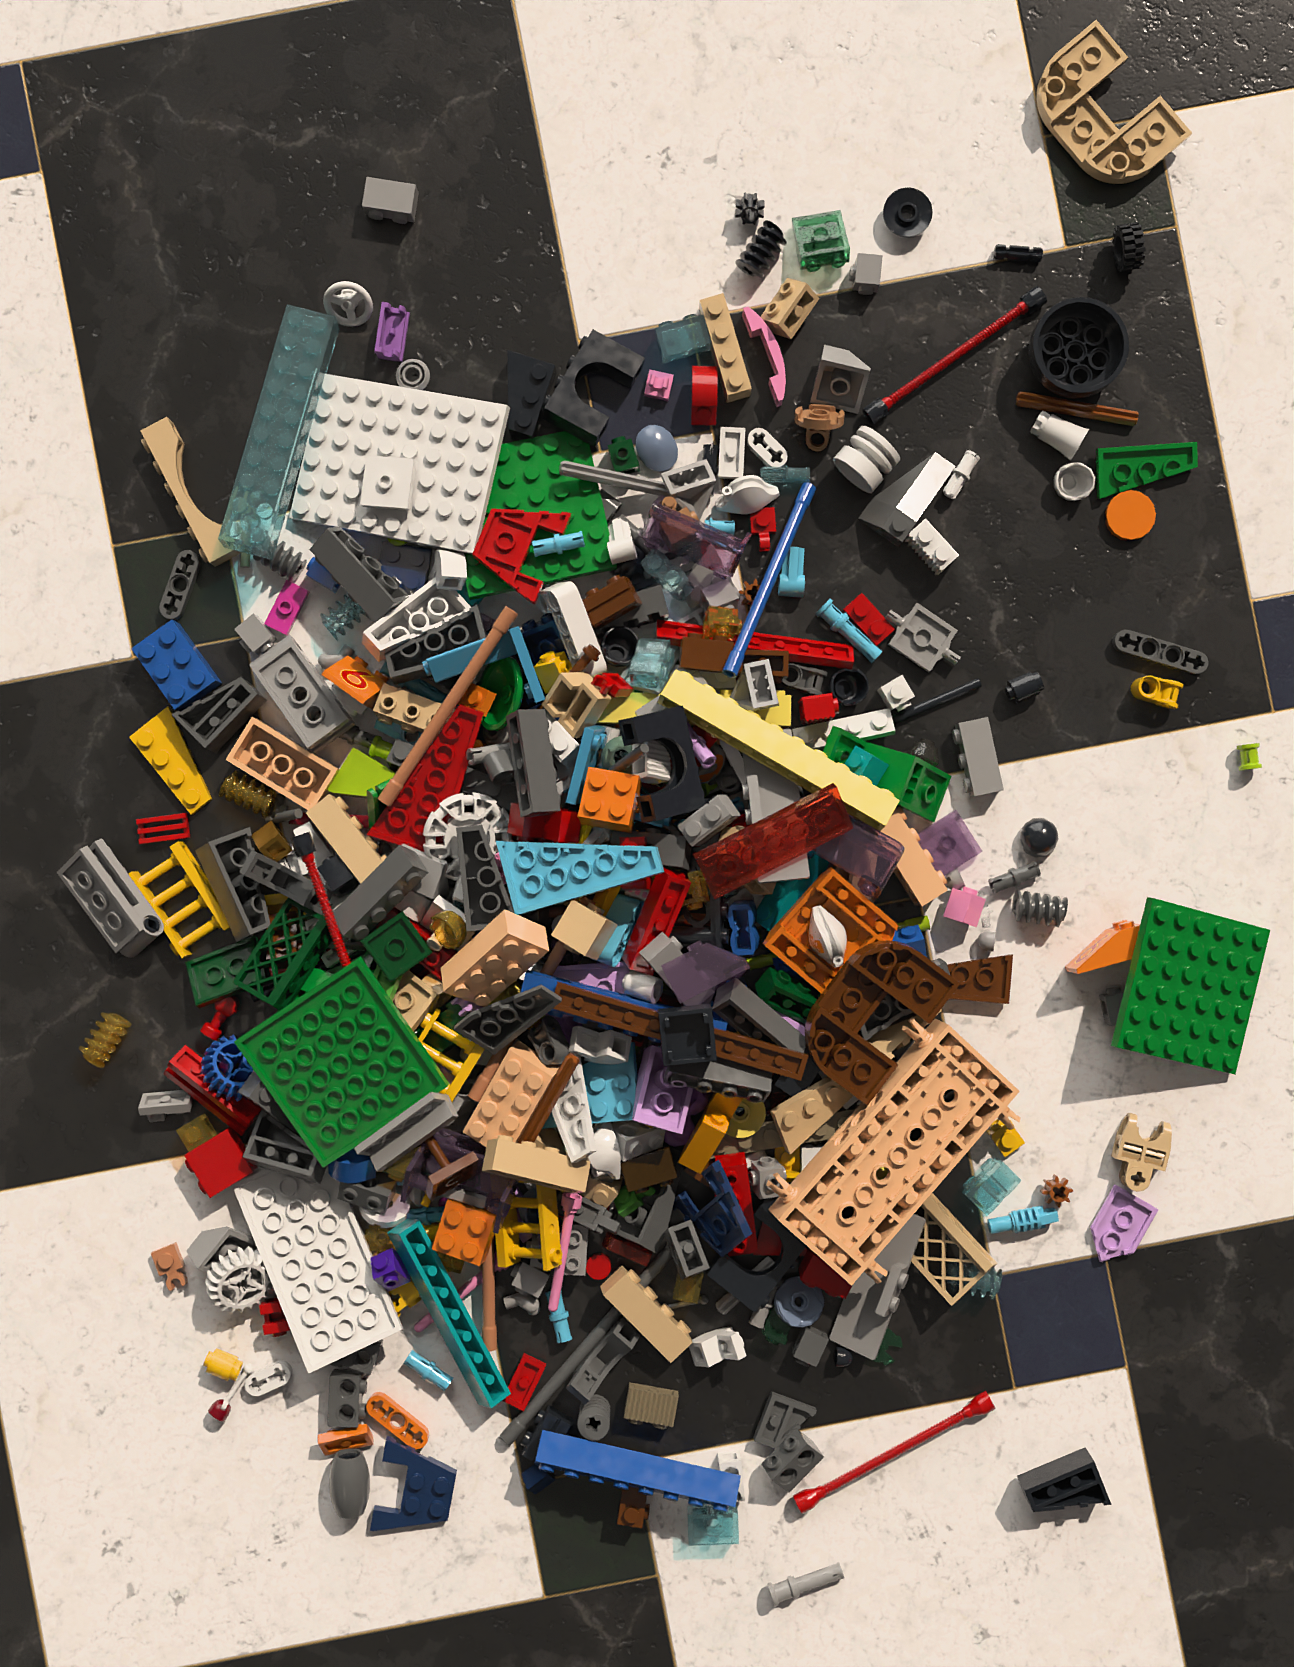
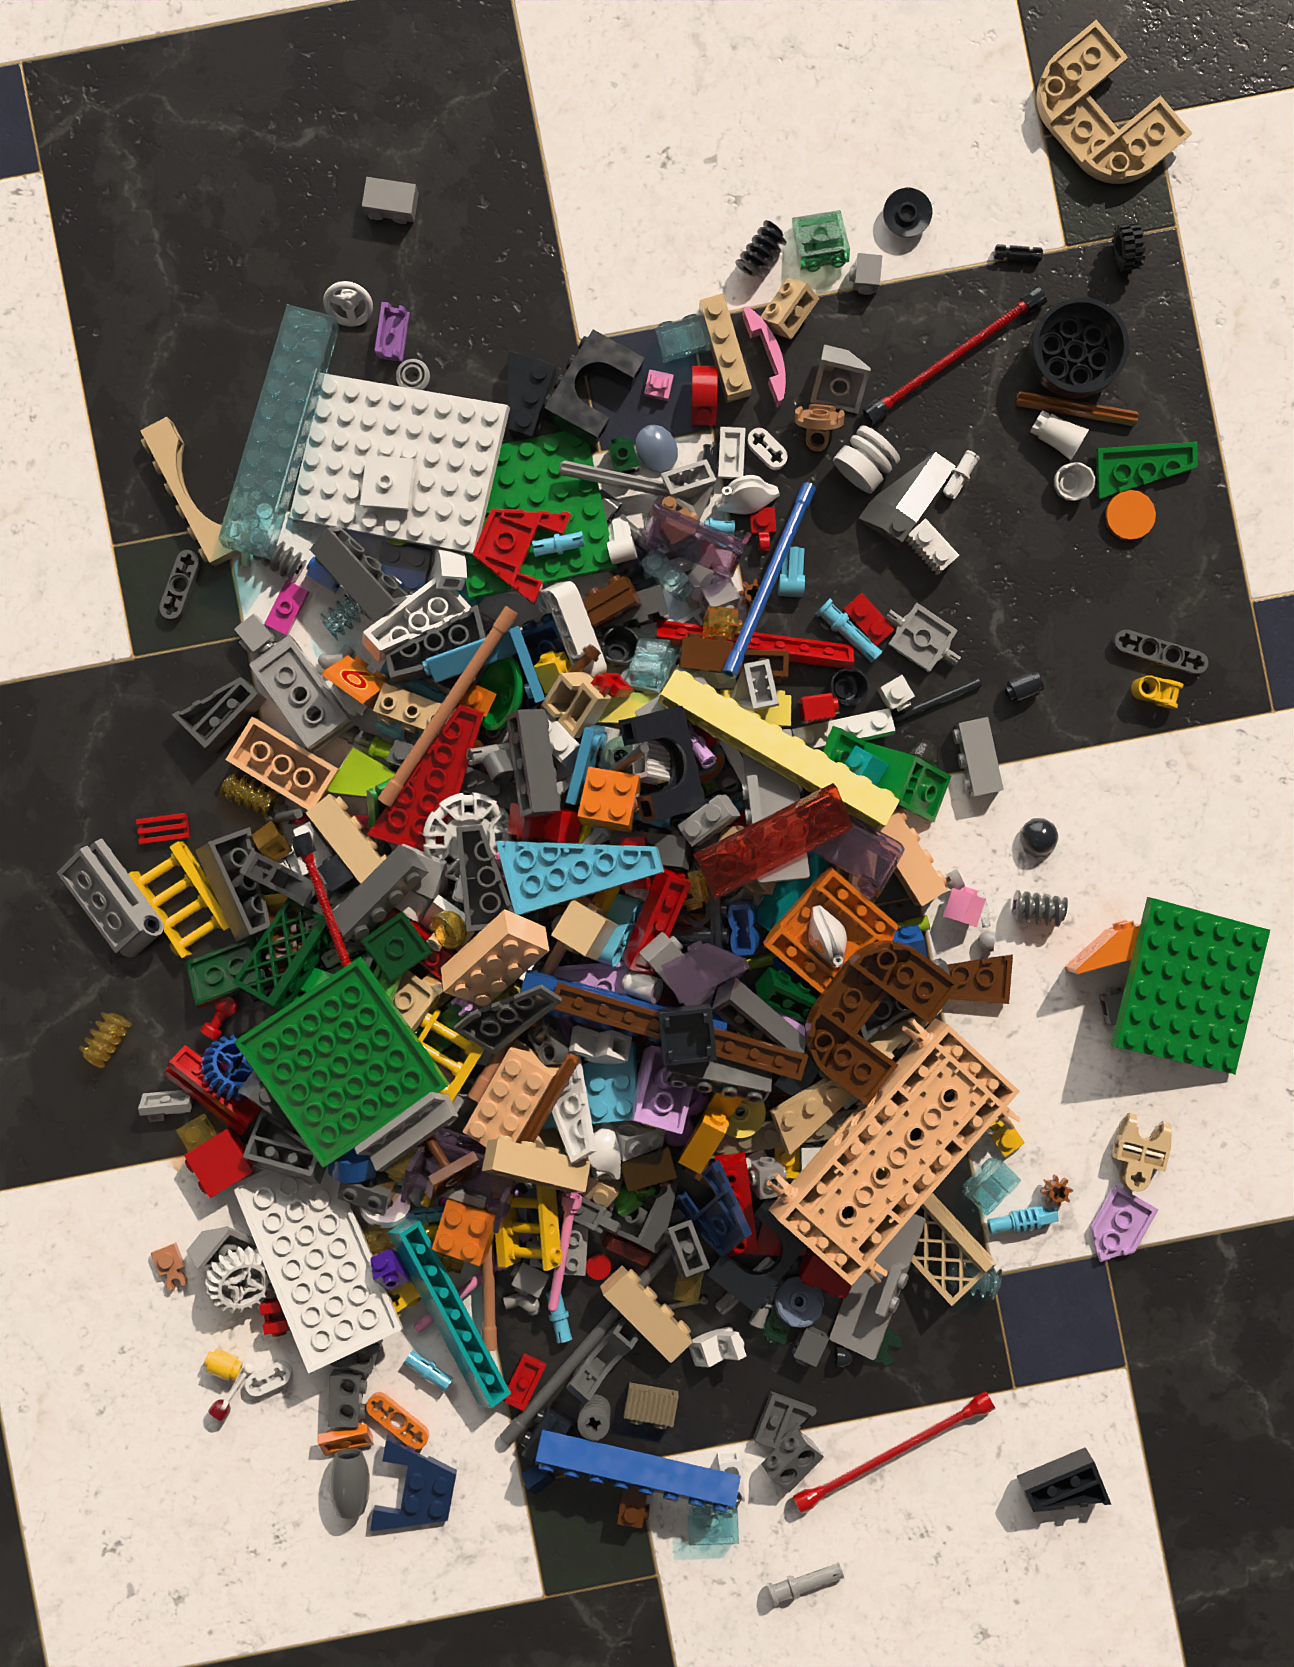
yellow wing [129,706,212,815] -> none
blue brick [131,620,222,712] -> none
black gear [735,192,765,225] -> none
clear light blue axle [760,465,810,485] -> none
dark grey piece [780,664,828,696] -> none
clear purple plate [917,810,983,876] -> none
dark grey pin [988,861,1041,894] -> none
lime bush [1237,743,1262,770] -> none

